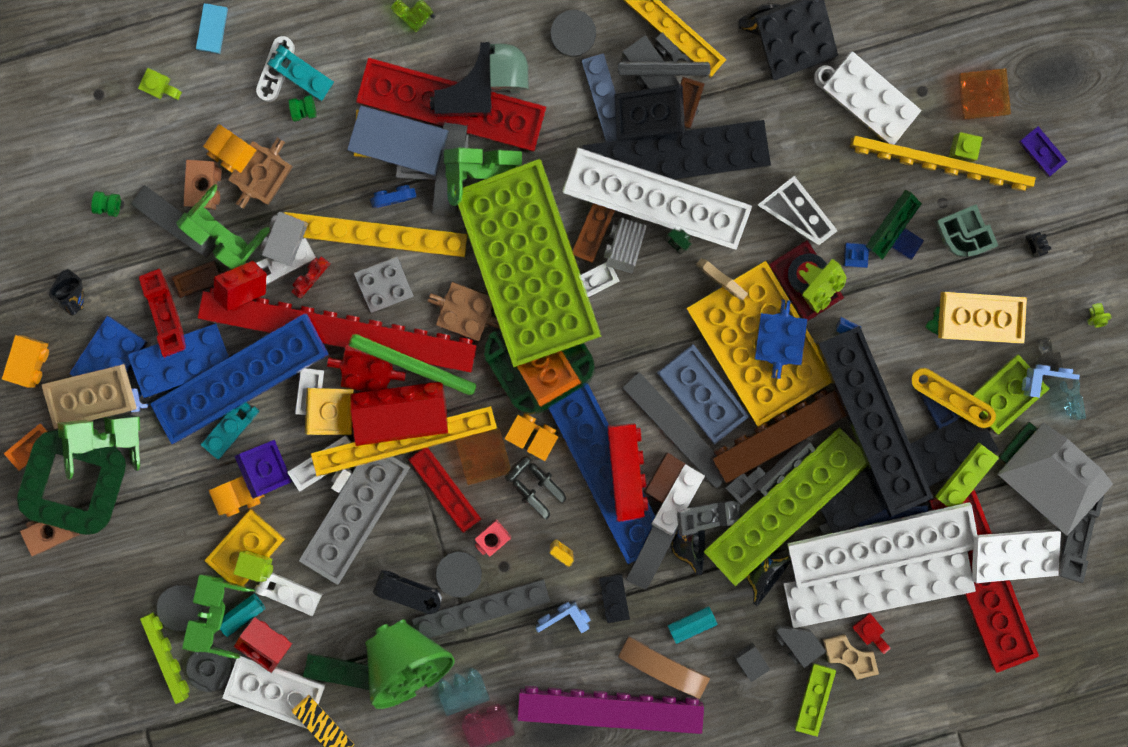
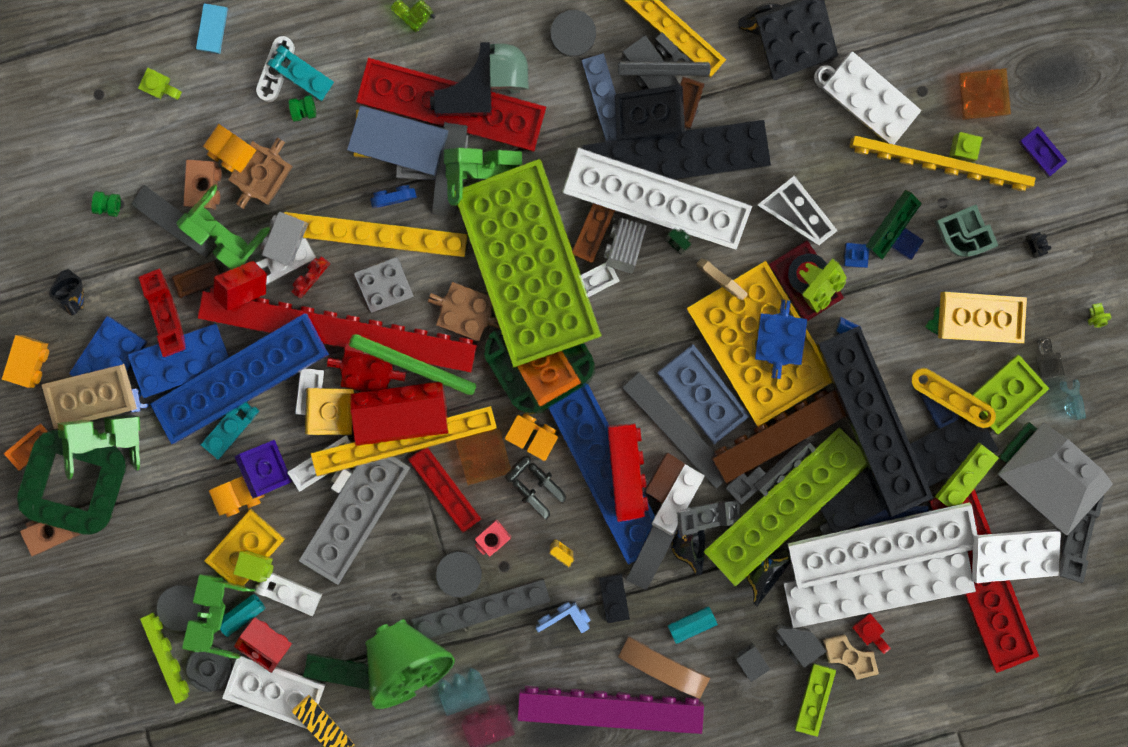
black piece [373,570,442,614] -> none
light blue bracket [1022,364,1080,398] -> none

